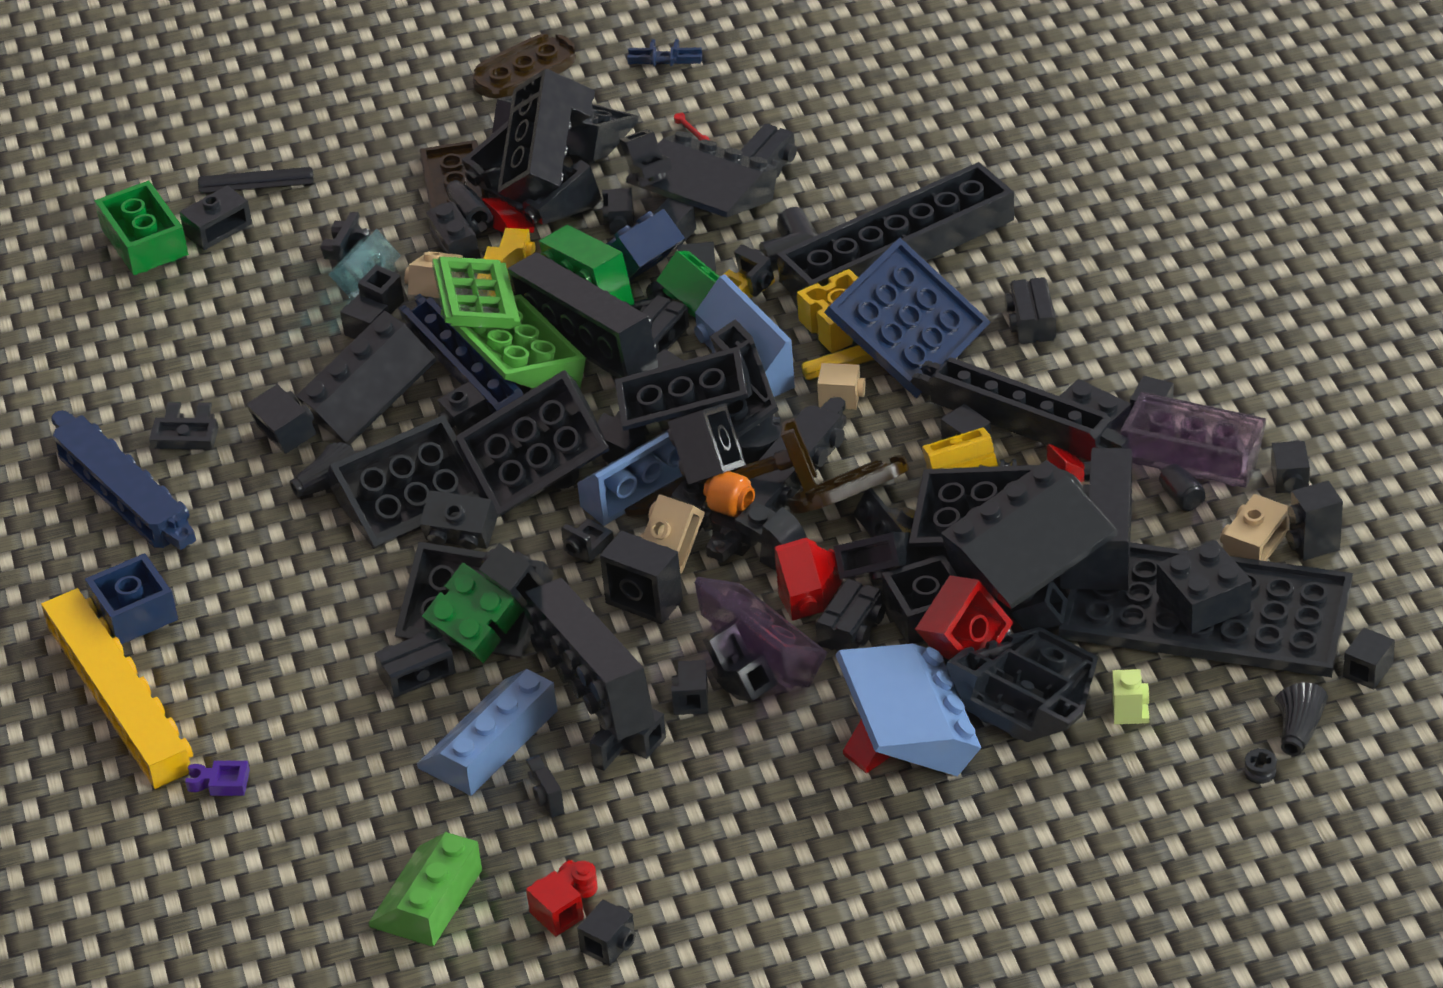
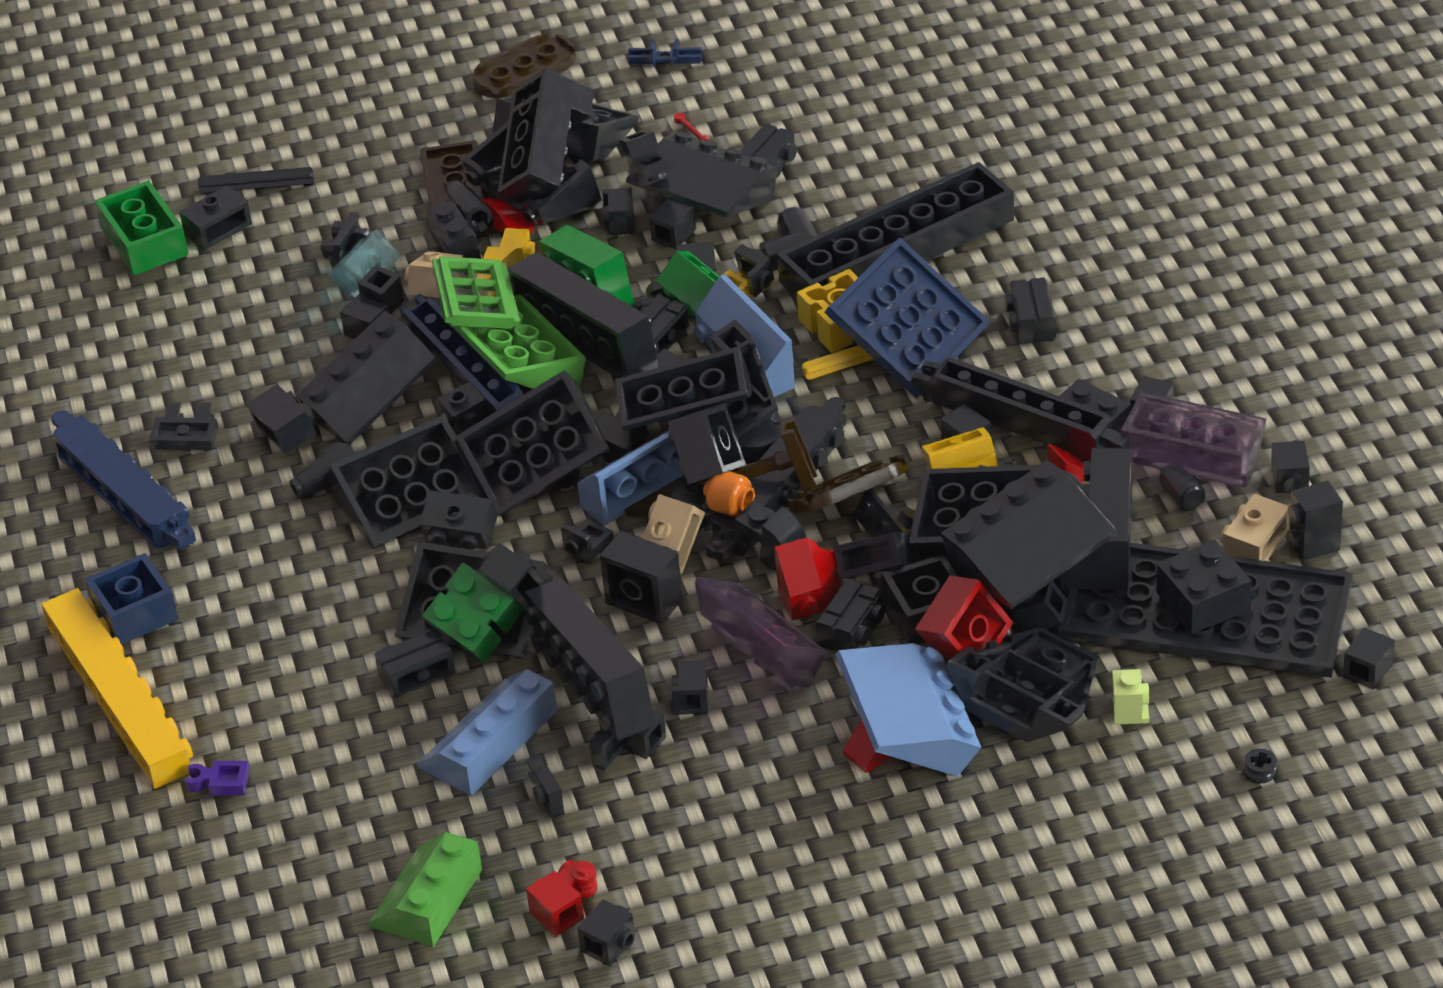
dark blue brick [606,209,685,282] -> none
black brick [703,623,778,701] -> none
tan brick [817,363,866,410] -> none
black piece [1274,683,1328,756] -> none

